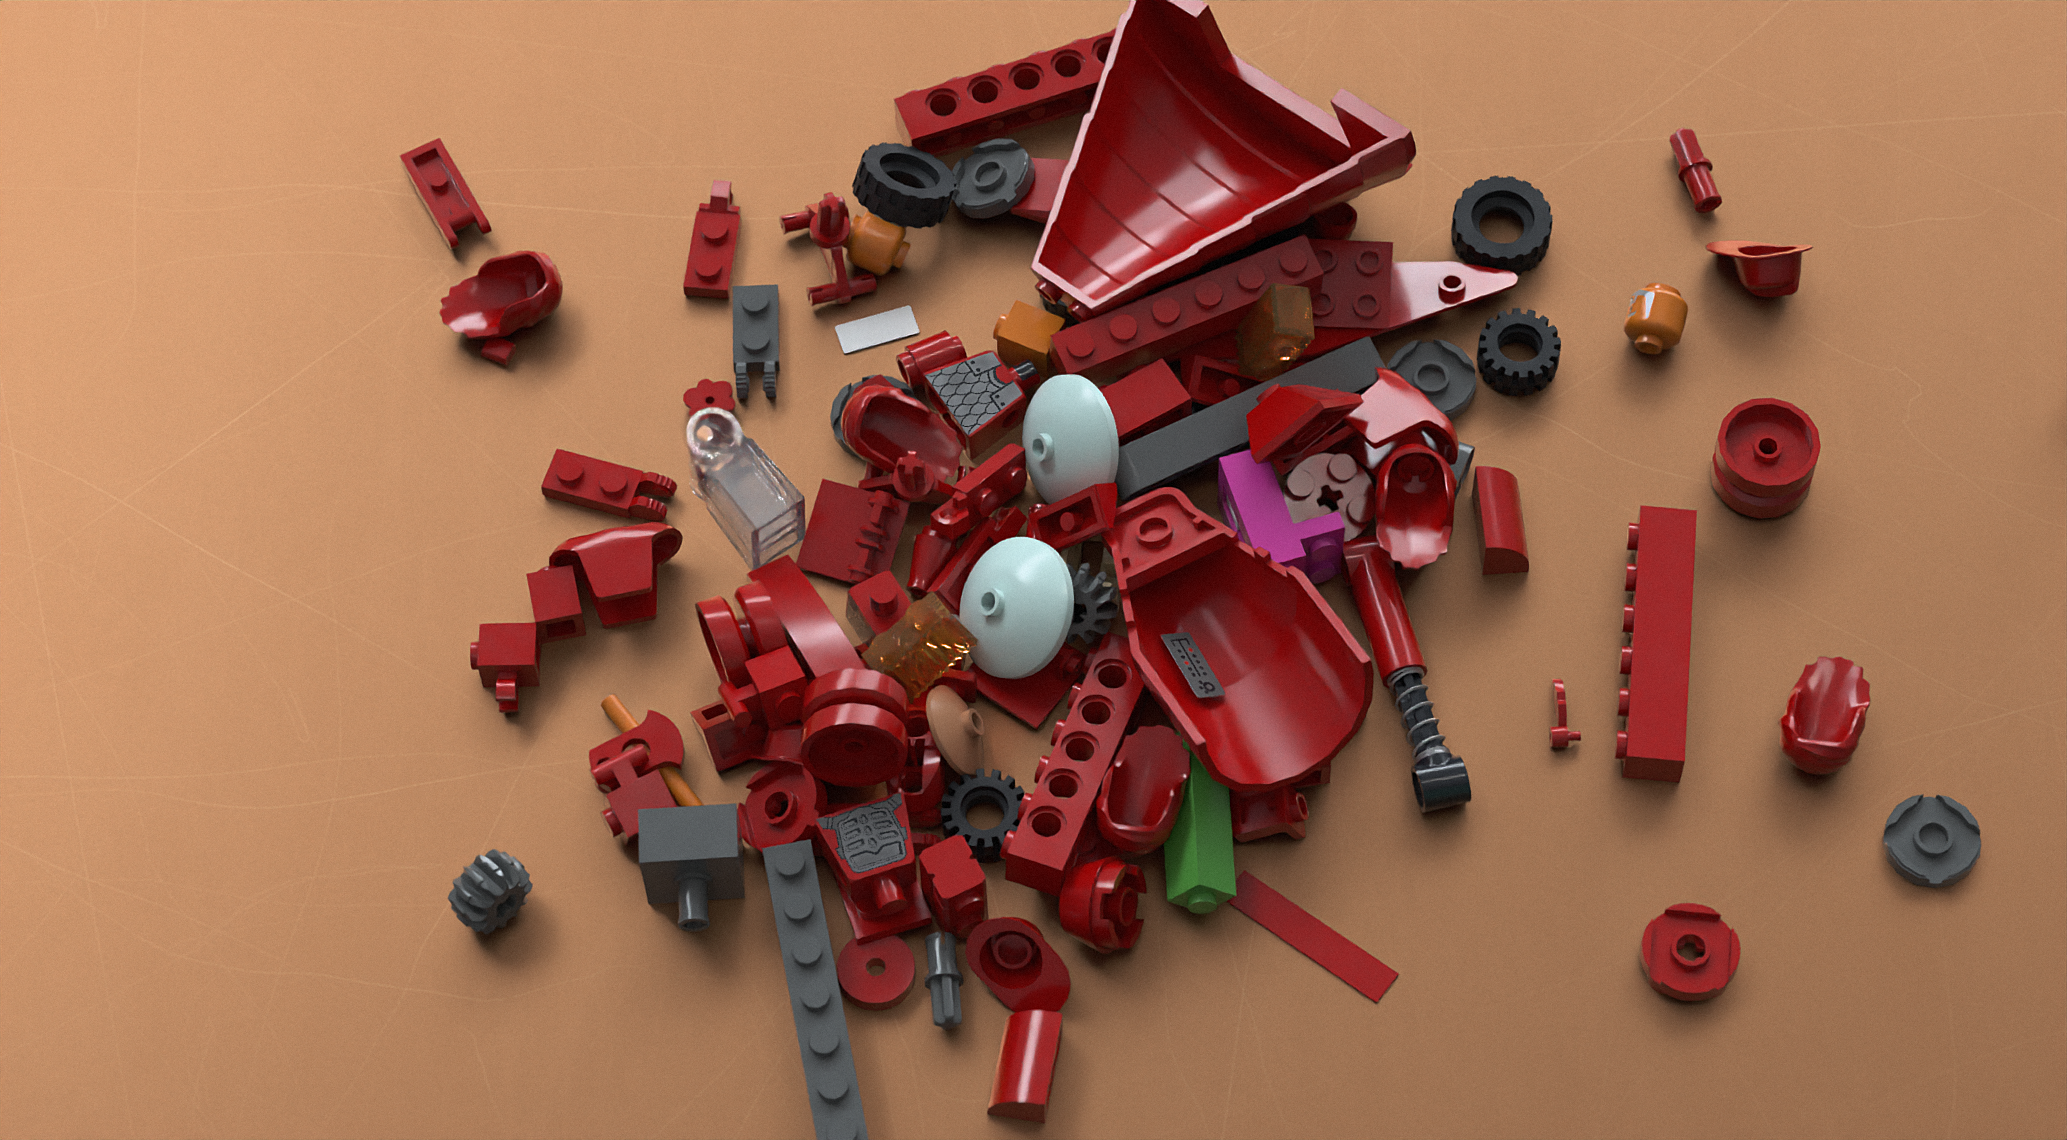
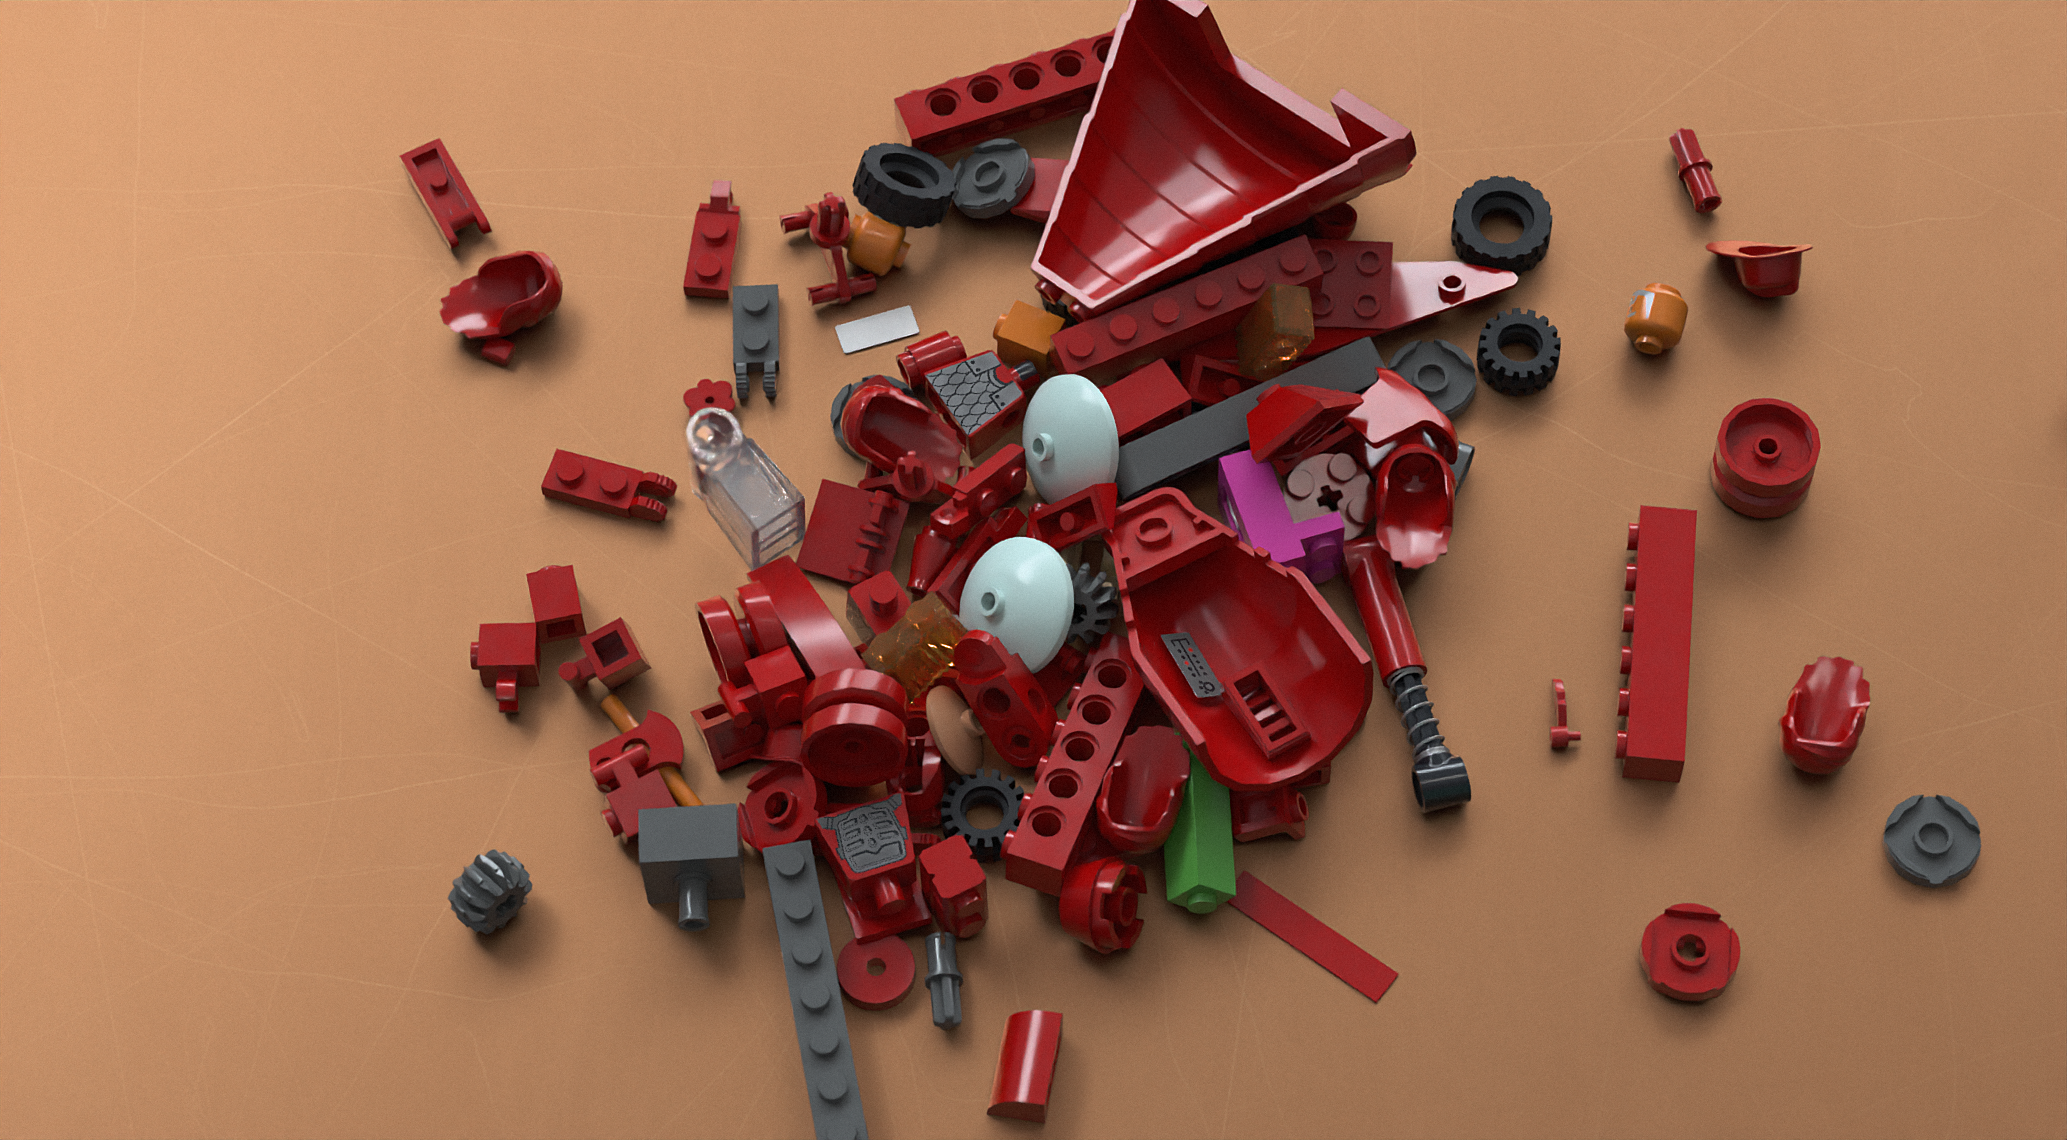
red piece [549,522,683,629] -> none
red piece [965,916,1071,1013] -> none
red brick [1472,466,1530,575] -> none
none -> red brick [558,617,651,690]
none -> red piece [953,629,1059,768]
none -> red slope [1220,659,1311,760]

